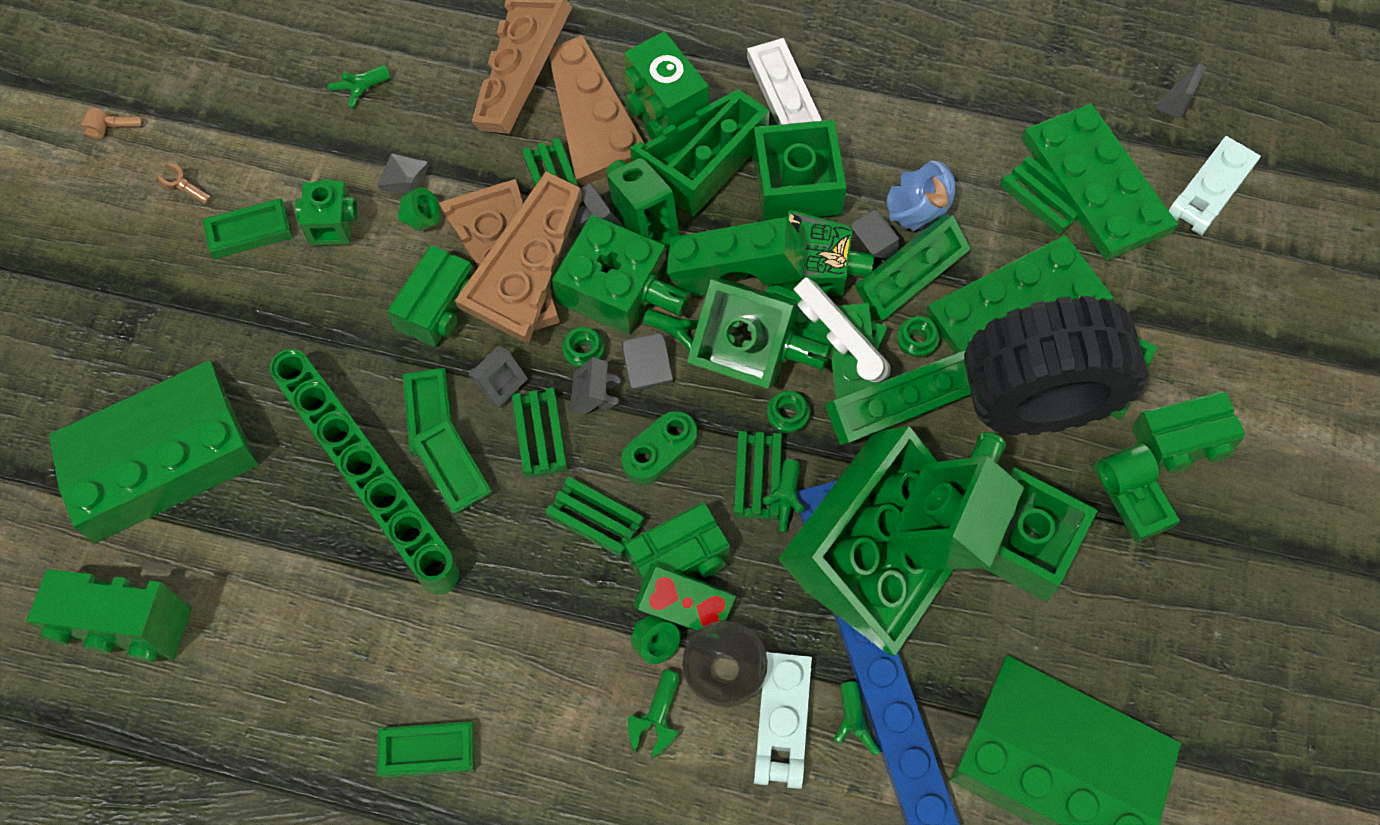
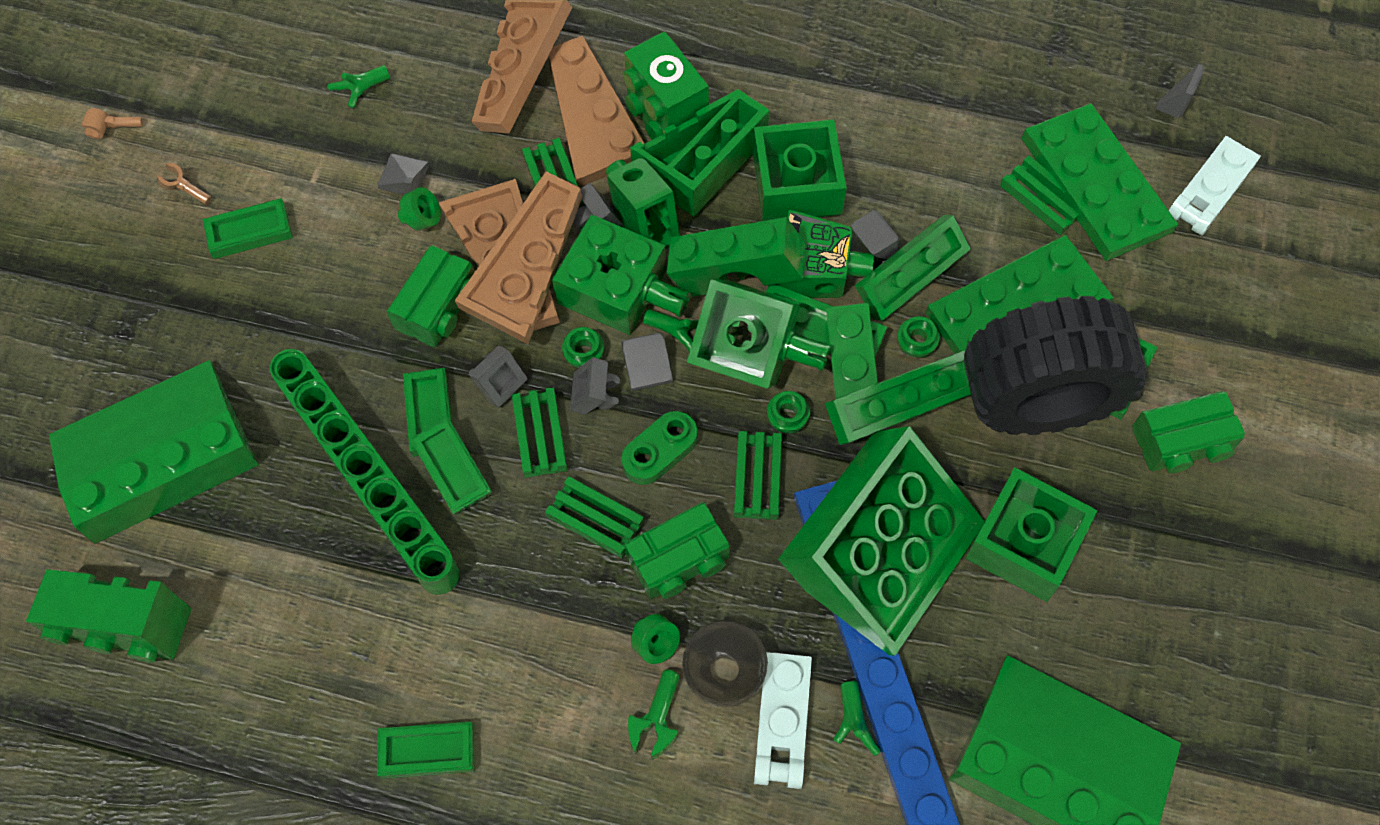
green brick [295,179,358,246] -> none
green tile [633,563,736,638] -> none
white plate [747,38,822,125] -> none
green bar [763,459,804,532] -> none
white plate [794,277,890,383] -> none
medium blue hair [886,160,955,231] -> none
green brick [889,432,1024,570] -> none
green plate [1093,443,1180,543] -> none

